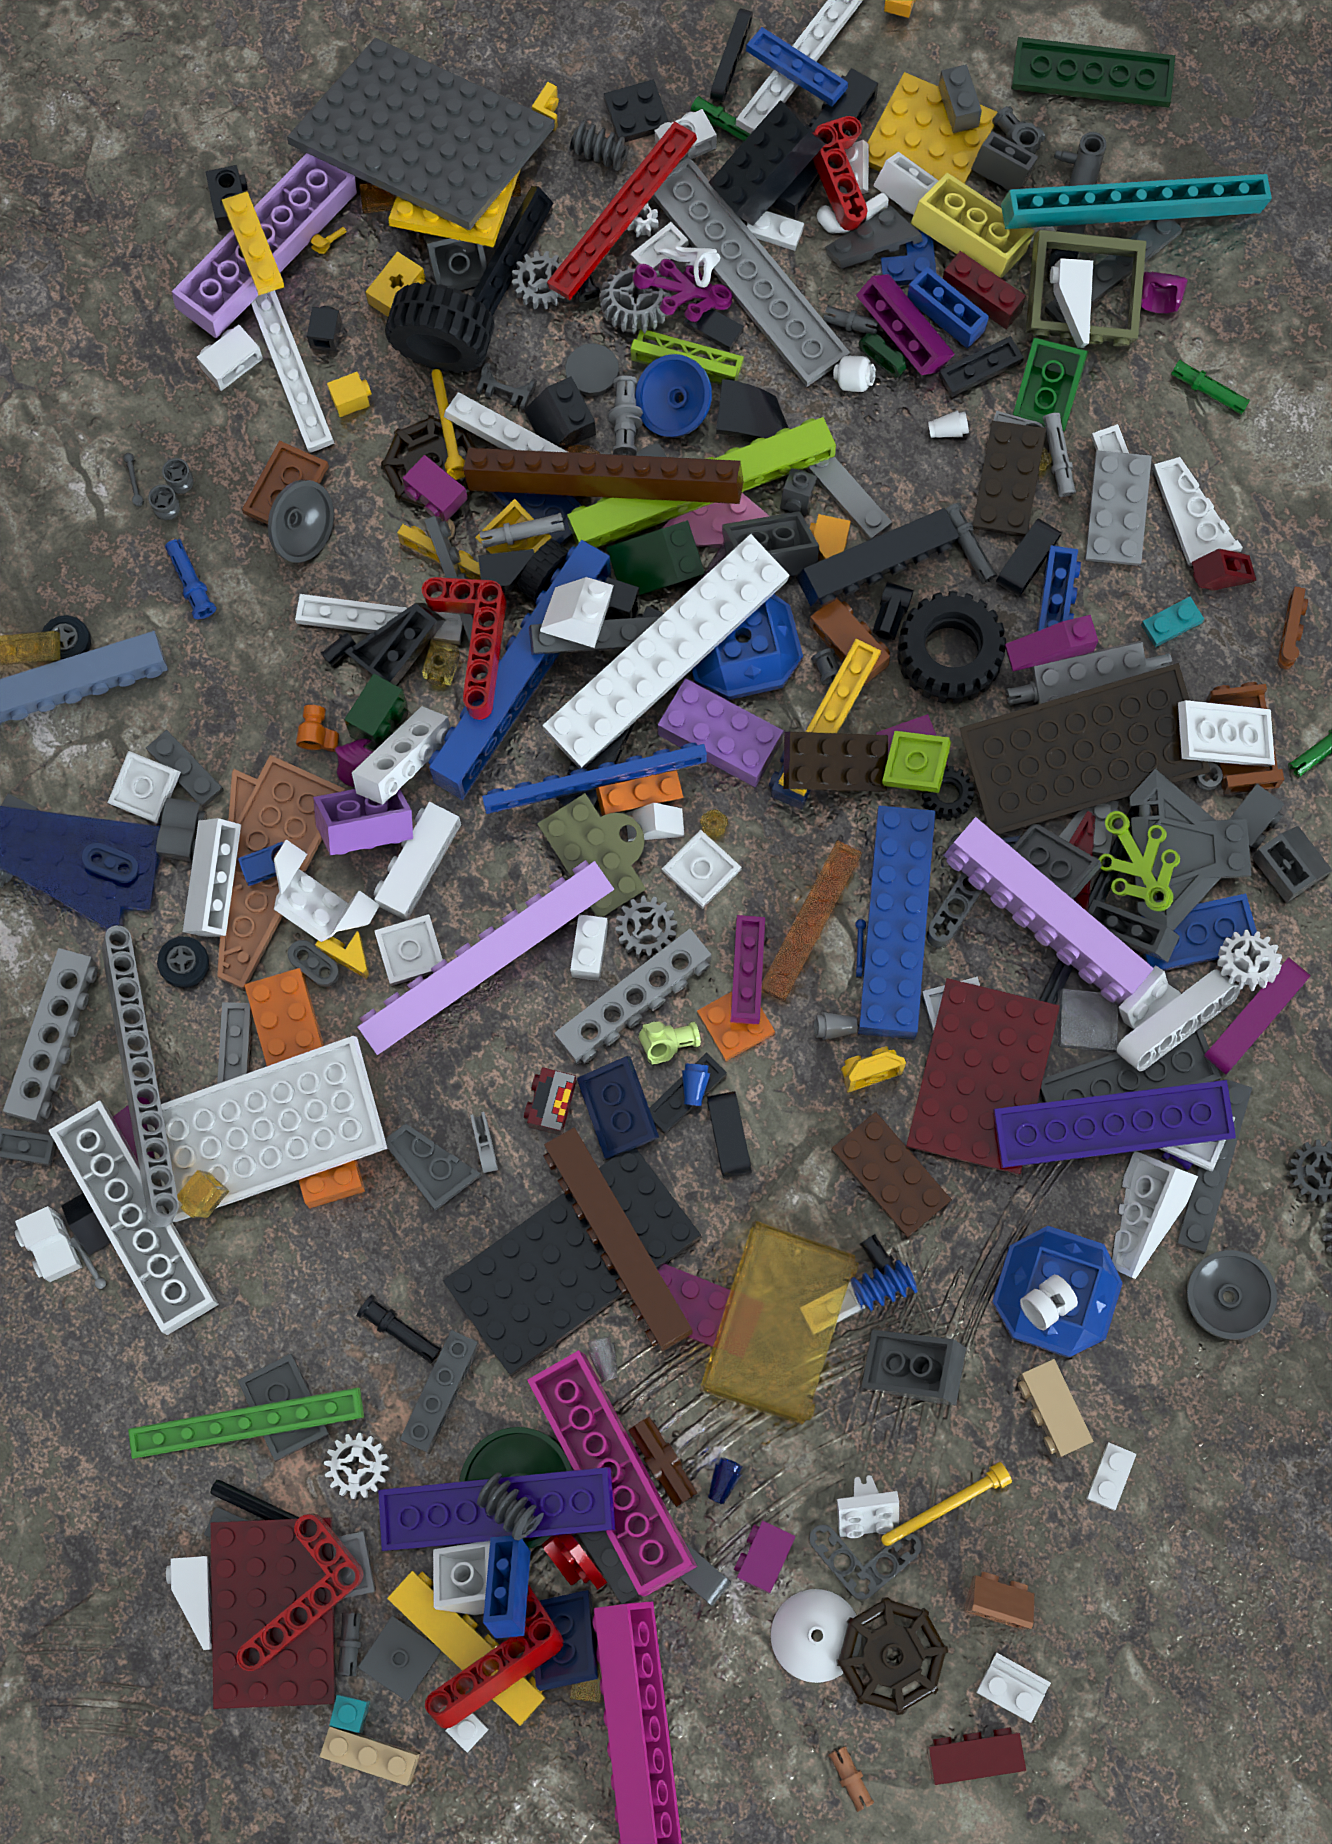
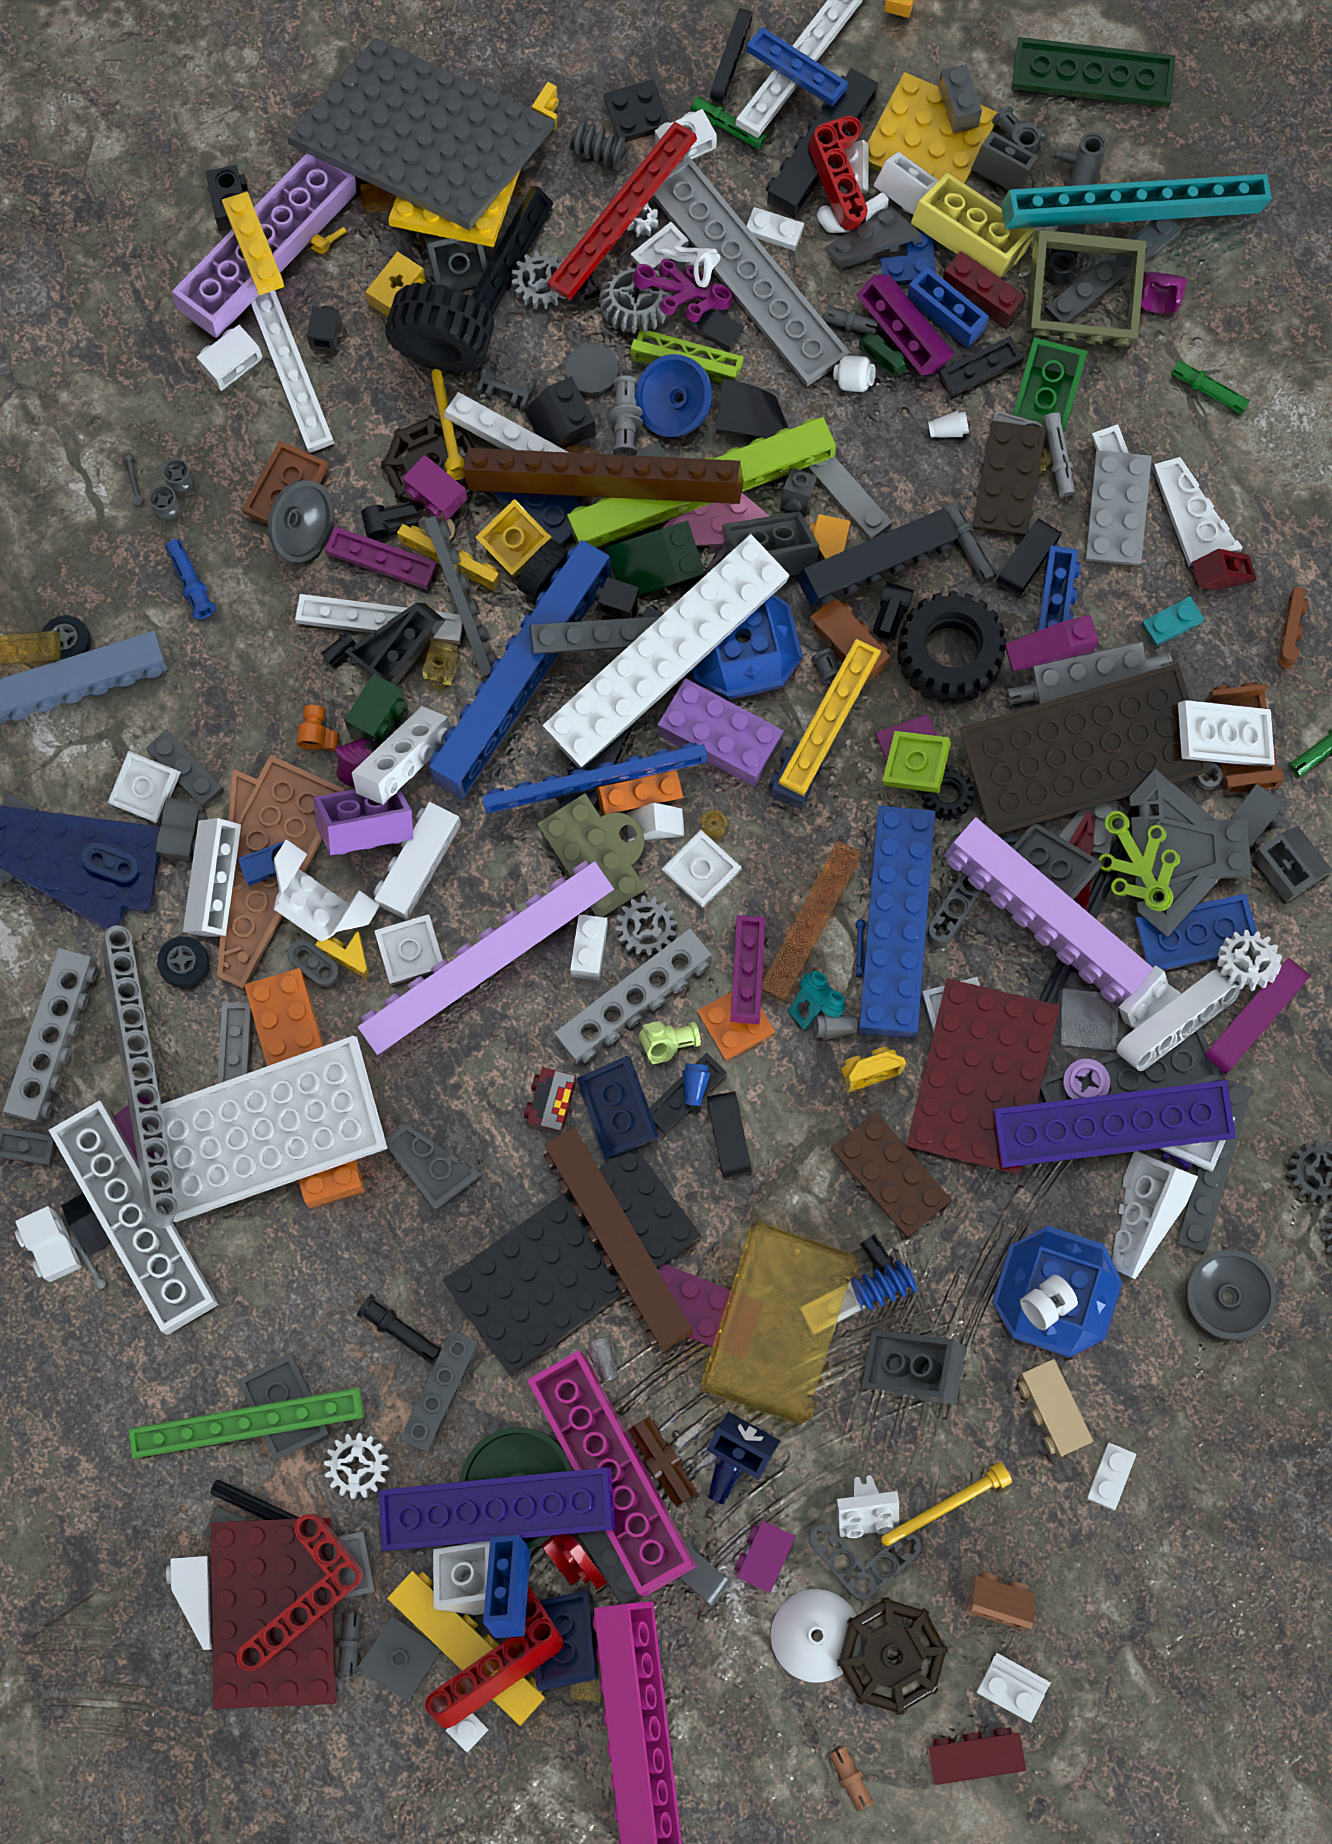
clear yellow brick [177,1170,229,1218] -> none
tan brick [320,1726,420,1786] -> none
yellow brick [327,372,372,417] -> none
teal brick [329,1694,370,1733] -> none
red beam [421,577,506,720] -> none
light grey piece [470,1112,498,1173] -> none
dark grey piece [477,1472,544,1540] -> none
black slope [478,549,534,597] -> none
light grey pin [480,513,565,549] -> none
white slope [540,577,614,648] -> none
black brick [708,100,825,226] -> none
dark brown plate [783,732,888,792] -> none
white slope [1050,258,1093,348] -> none
dark grey brick [1088,899,1180,962] -> none
none -> magenta plate [324,526,438,590]
none -> black piece [361,501,419,540]
none -> dark blue brick [706,1411,780,1480]
none -> teal bracket [788,971,846,1030]
none -> lavender gear [1063,1059,1110,1099]

